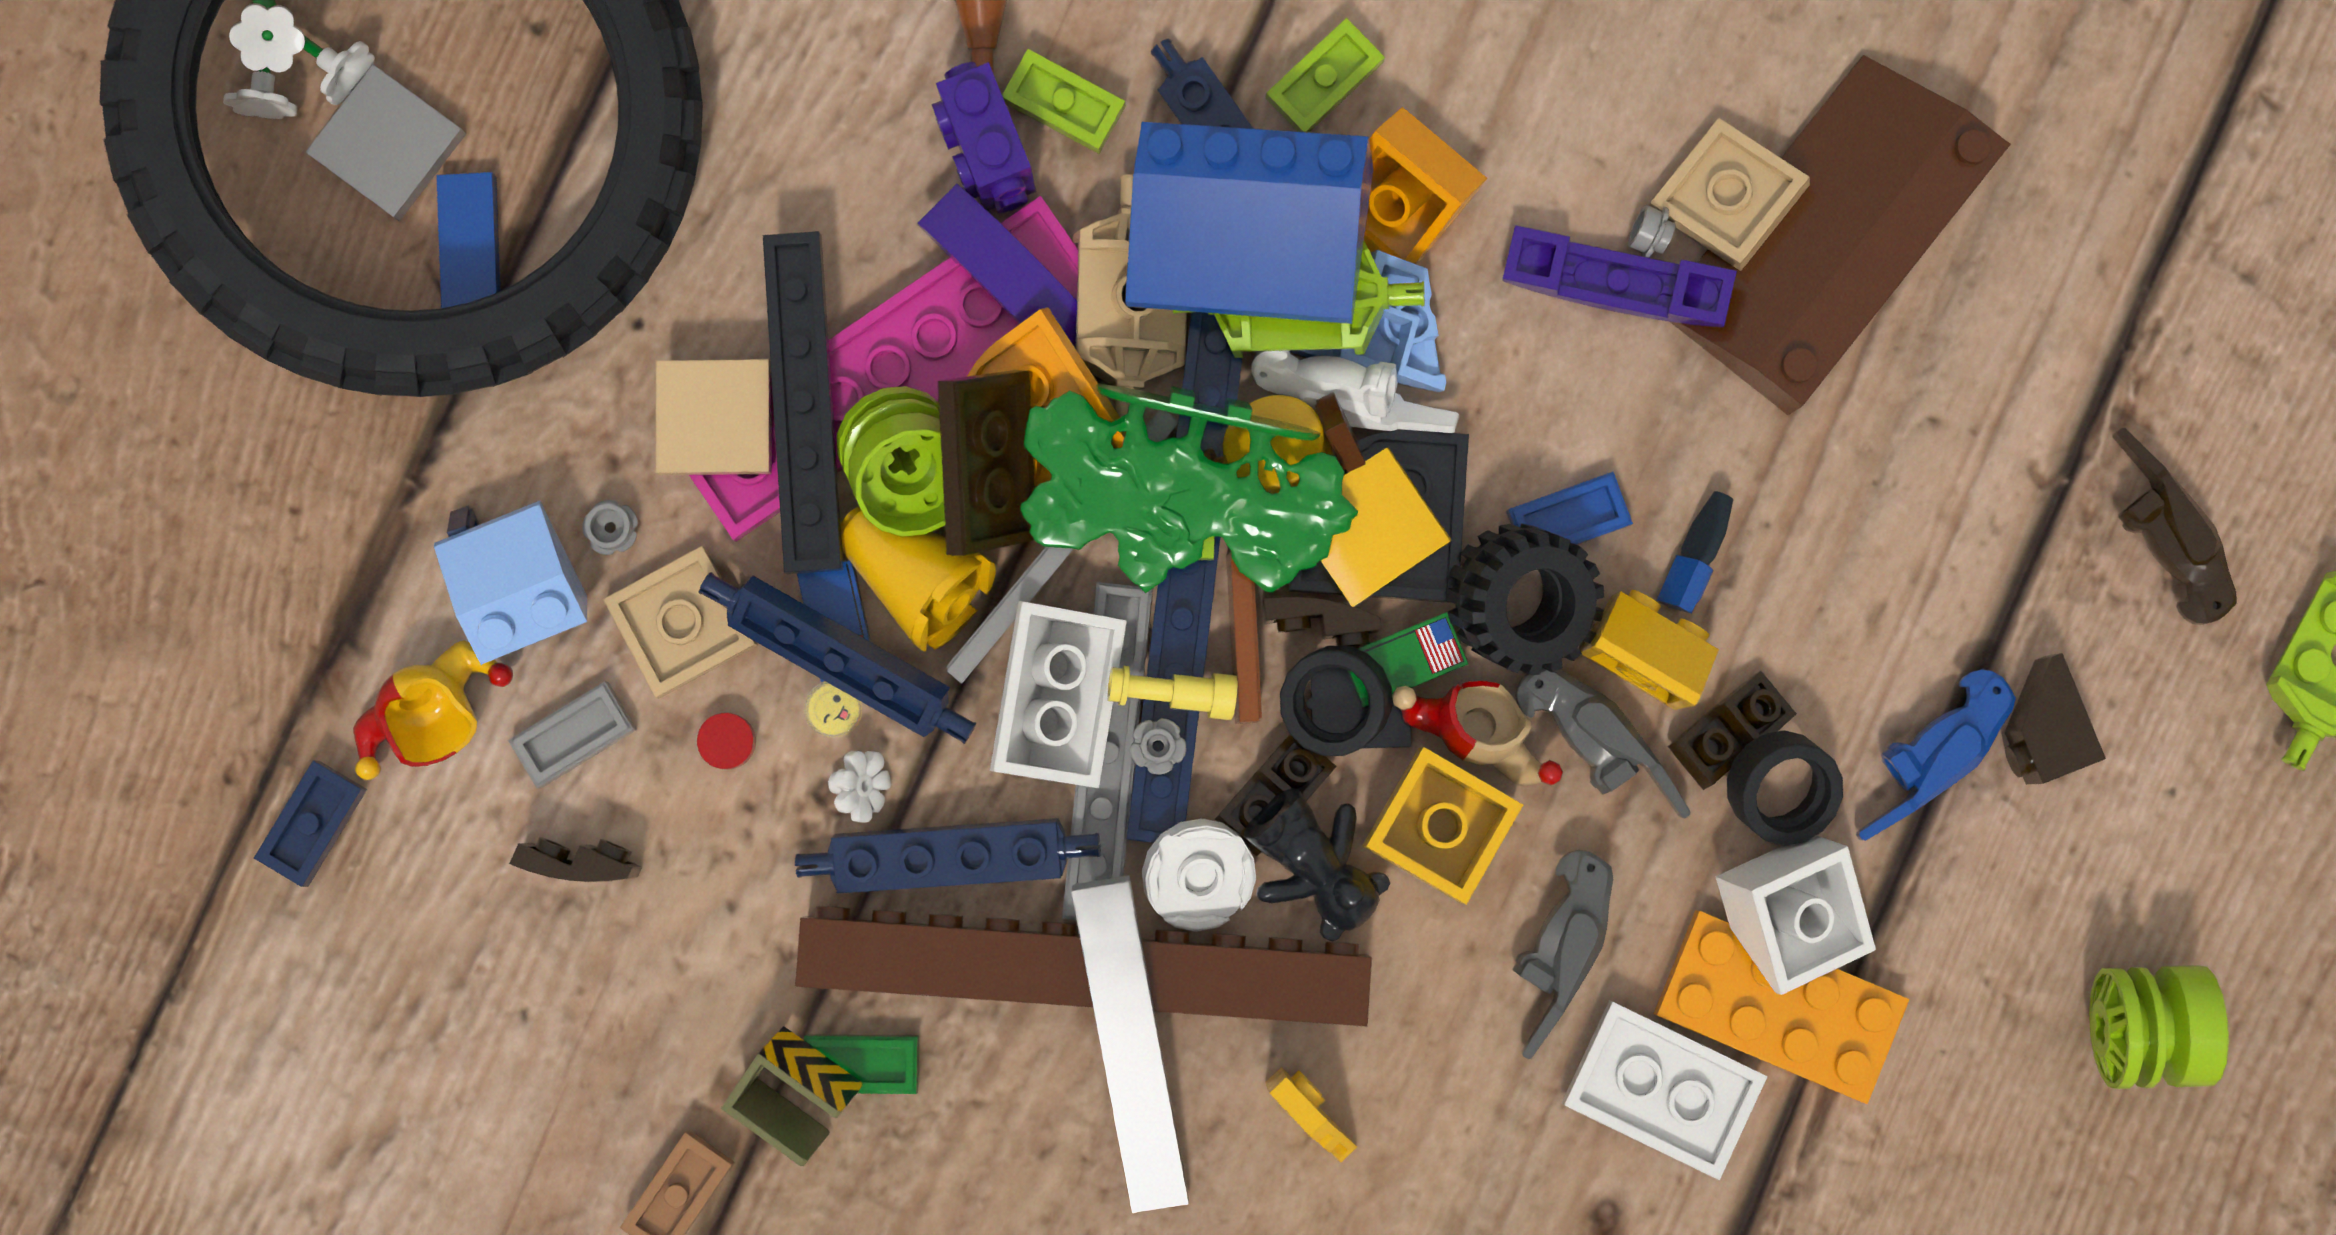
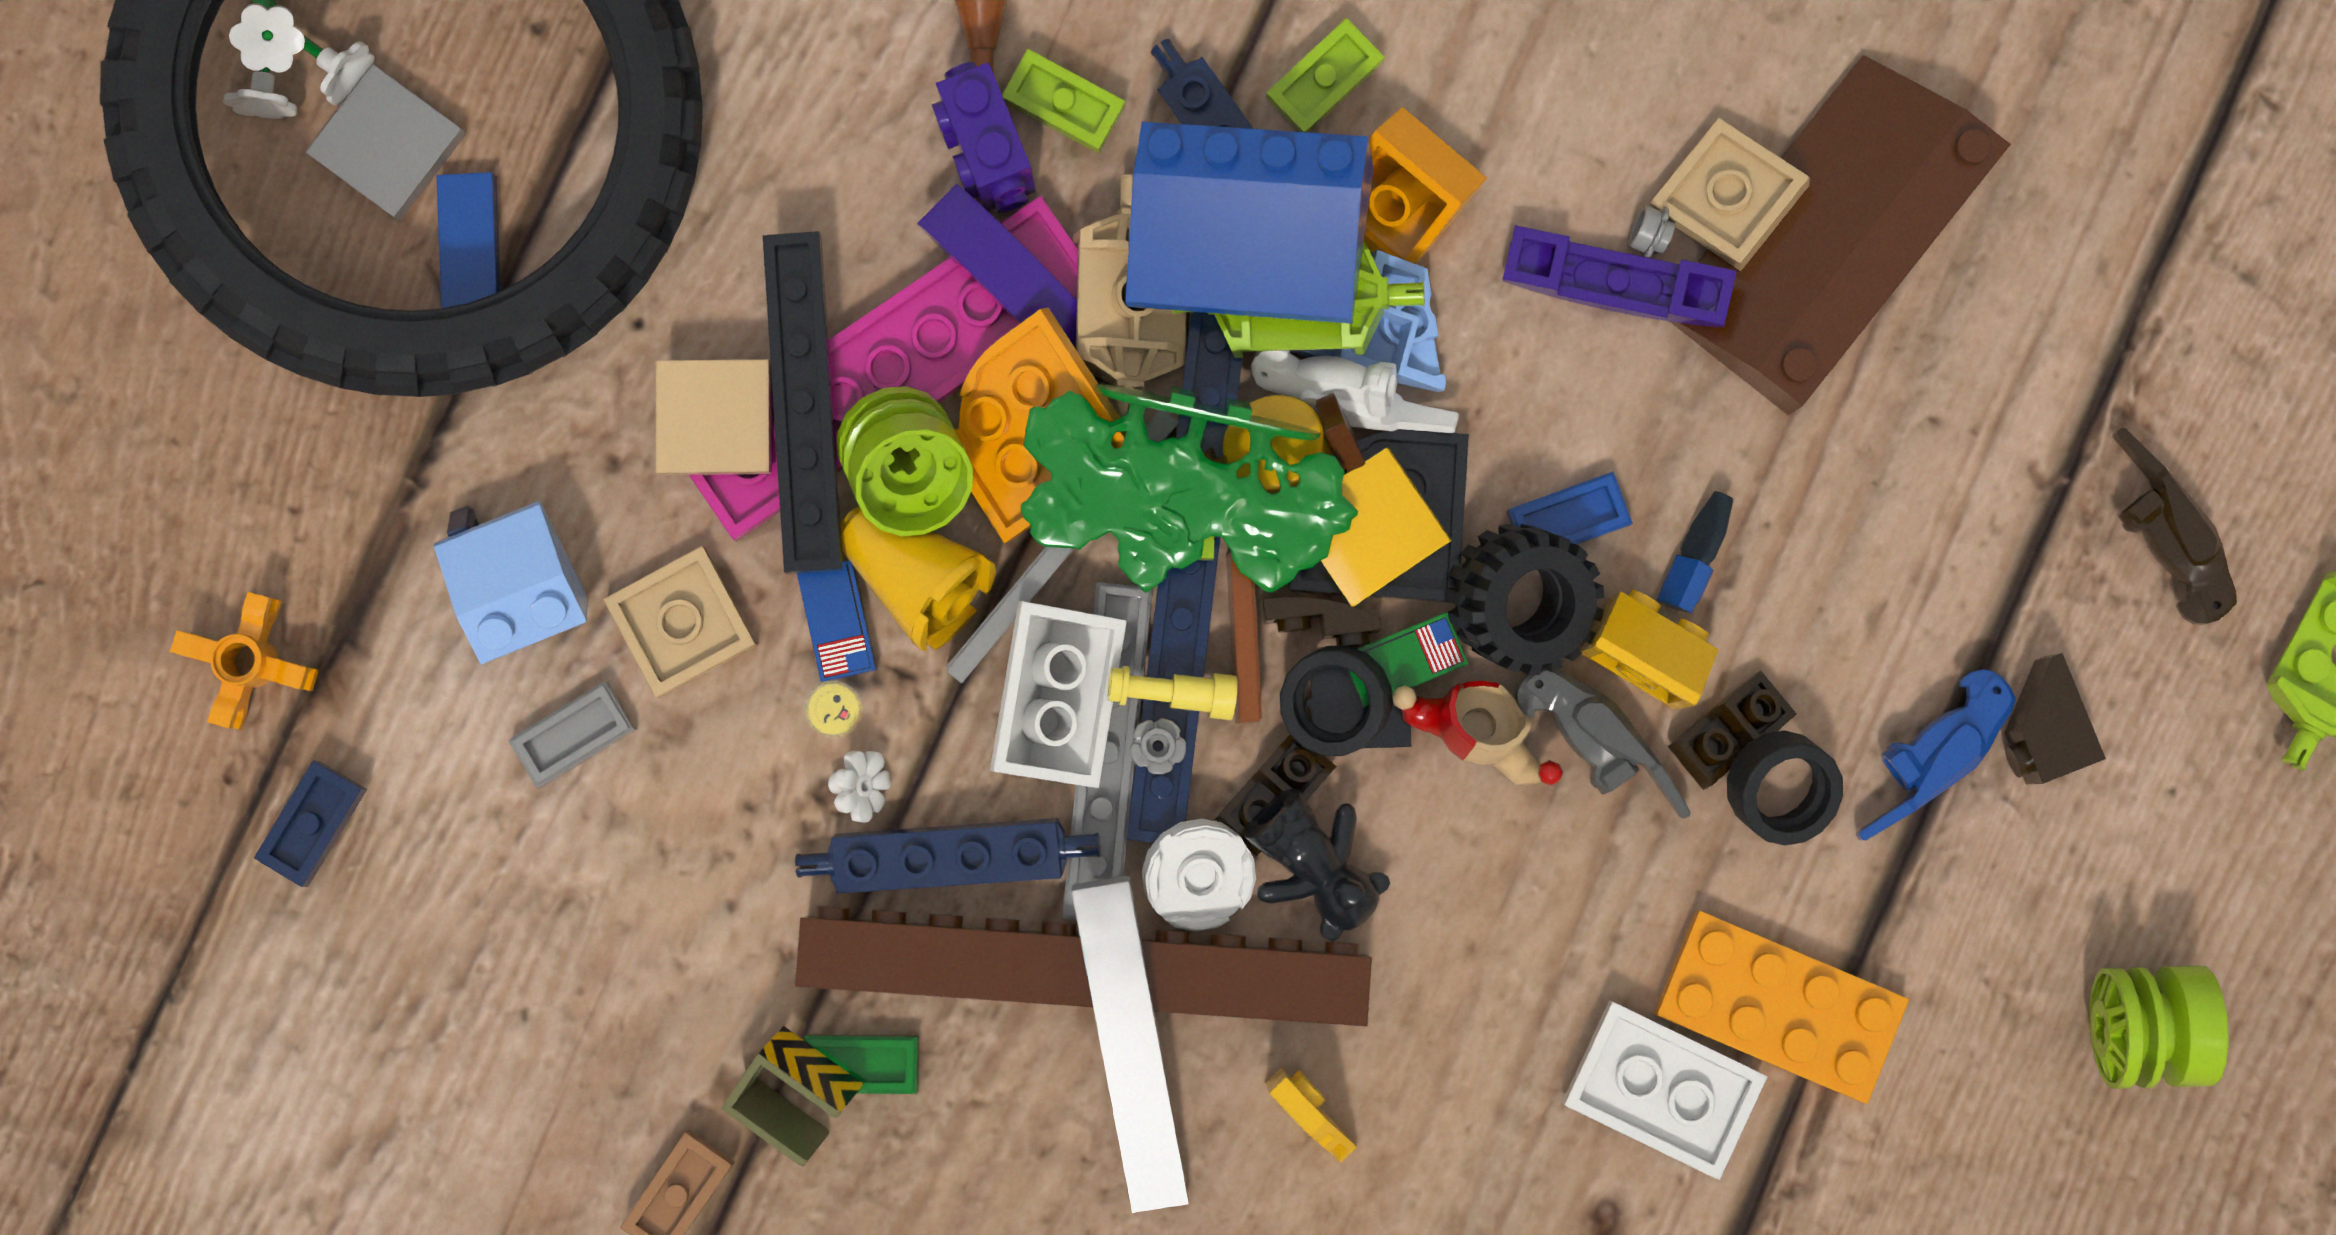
yellow piece [353,640,513,780] -> none
dark brown slope [509,837,642,882] -> none
light grey plate [582,500,638,555] -> none
red tile [697,713,756,769] -> none
dark blue plate [698,572,977,744] -> none
dark brown tile [938,370,1035,556] -> none
yellow brick [1362,747,1523,905] -> none
dark grey animal [1512,850,1613,1059] -> none
white slope [1715,835,1876,995] -> none
none -> light orange pin [170,591,319,730]

